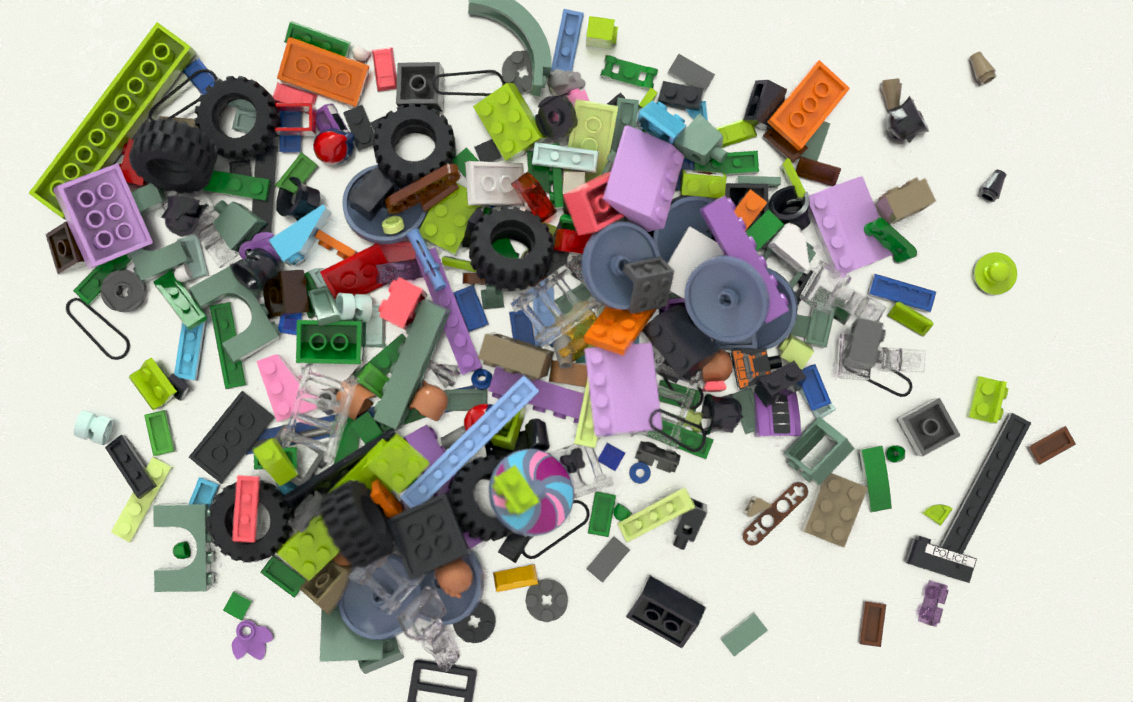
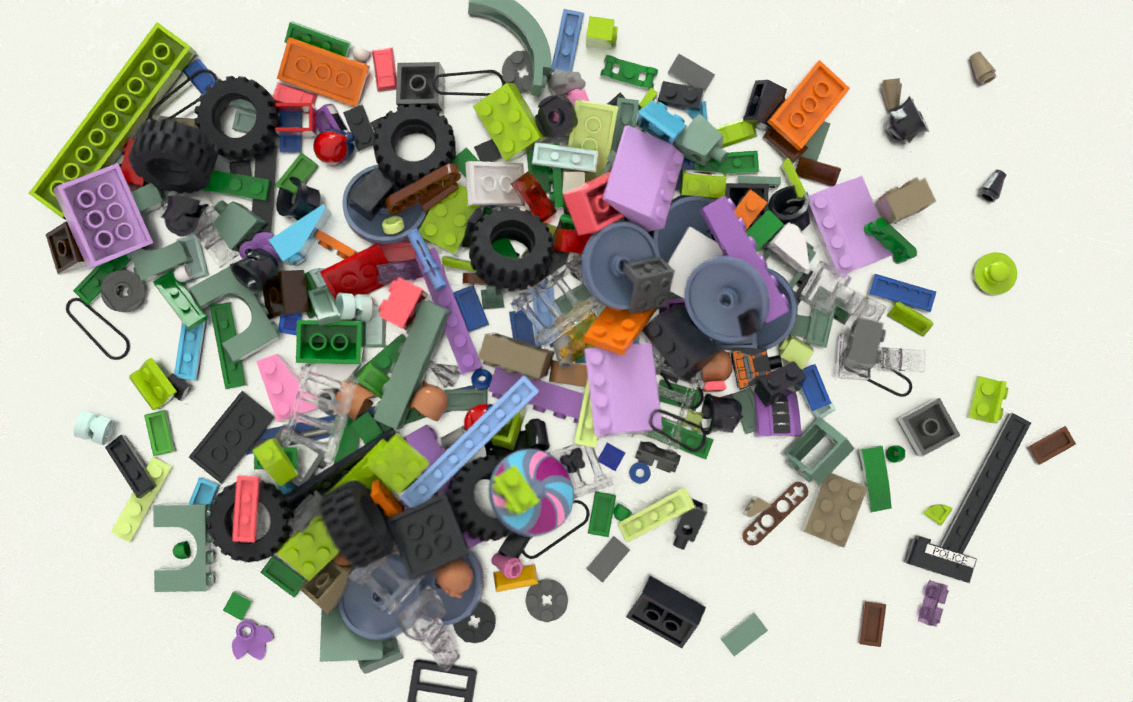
none -> bright pink cone [491,553,522,578]
none -> black tile [737,309,761,337]

